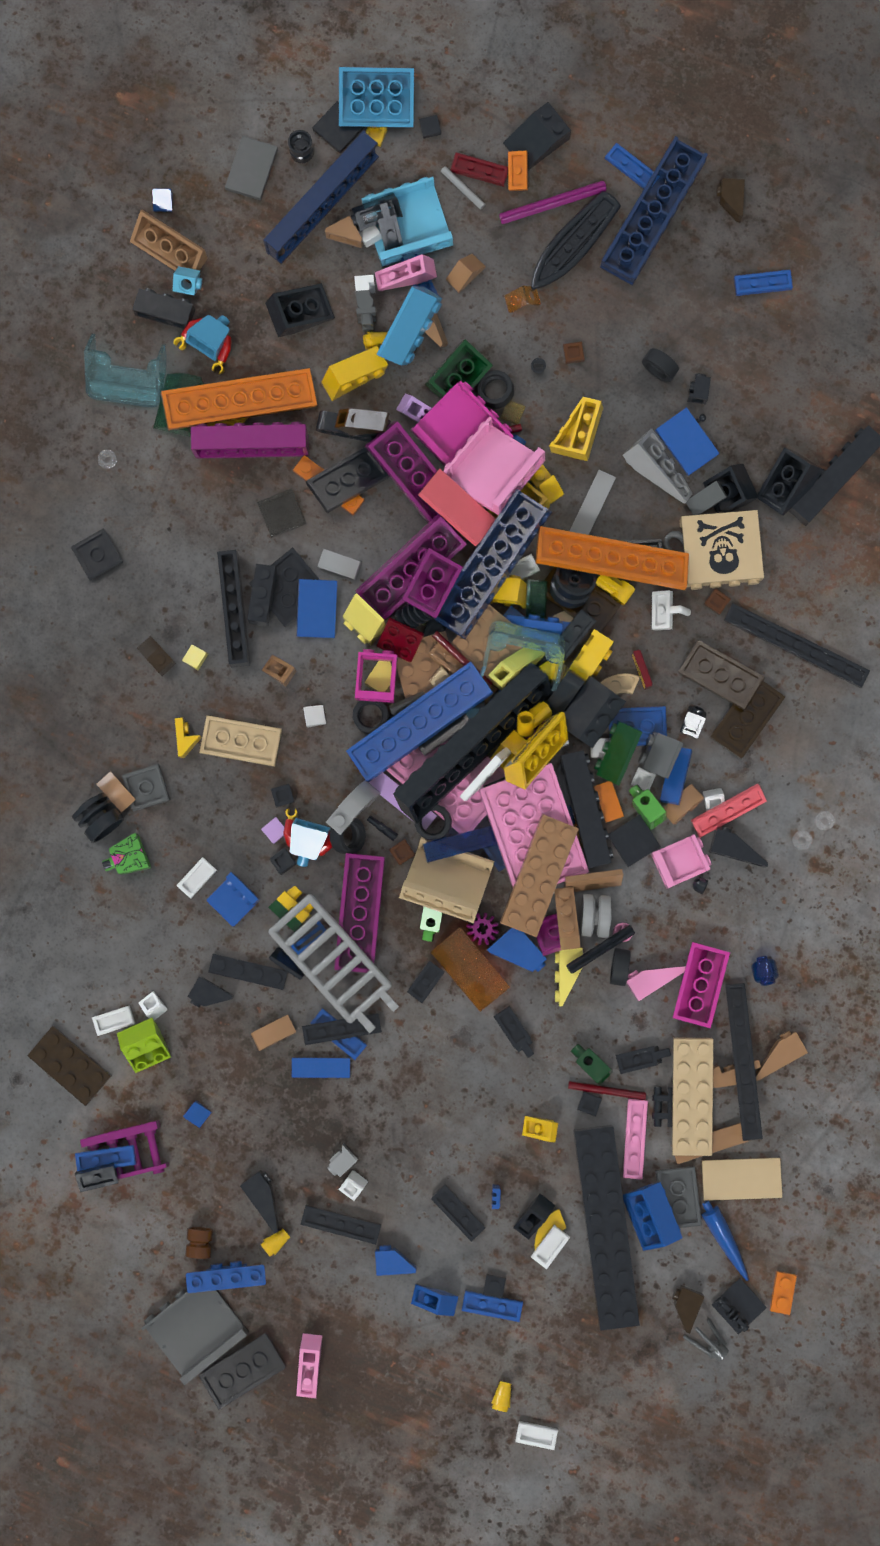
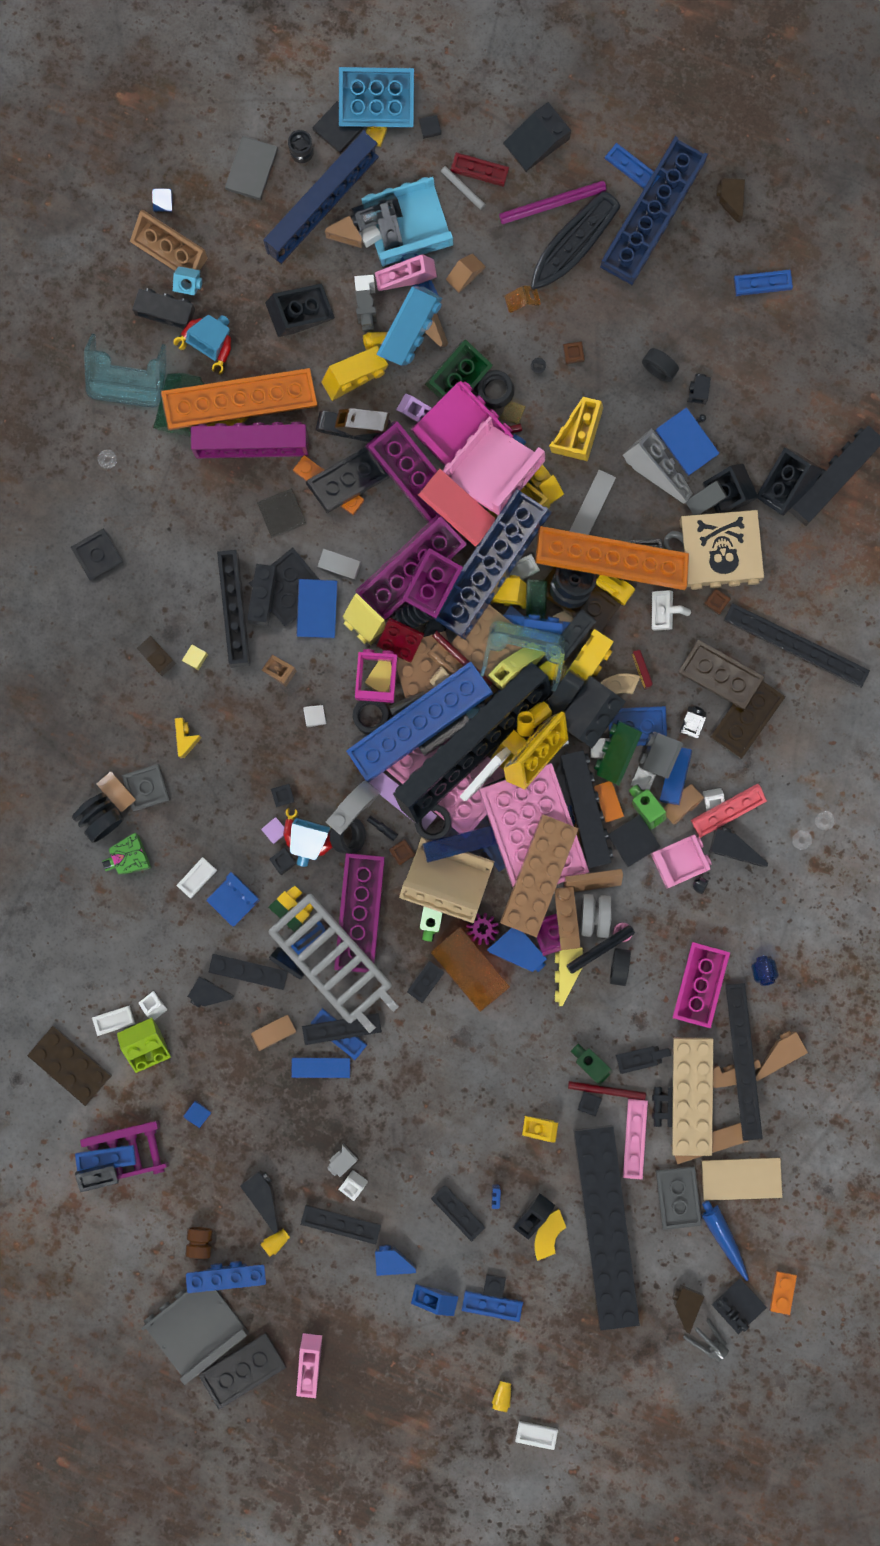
tan tile [199,716,282,767] -> none
black hinge [493,1006,534,1058] -> none
orange plate [508,151,528,191] -> none
white tile [531,1225,570,1269] -> none
blue slope [623,1182,683,1251] -> none
bright pink slope [626,966,686,1001] -> none

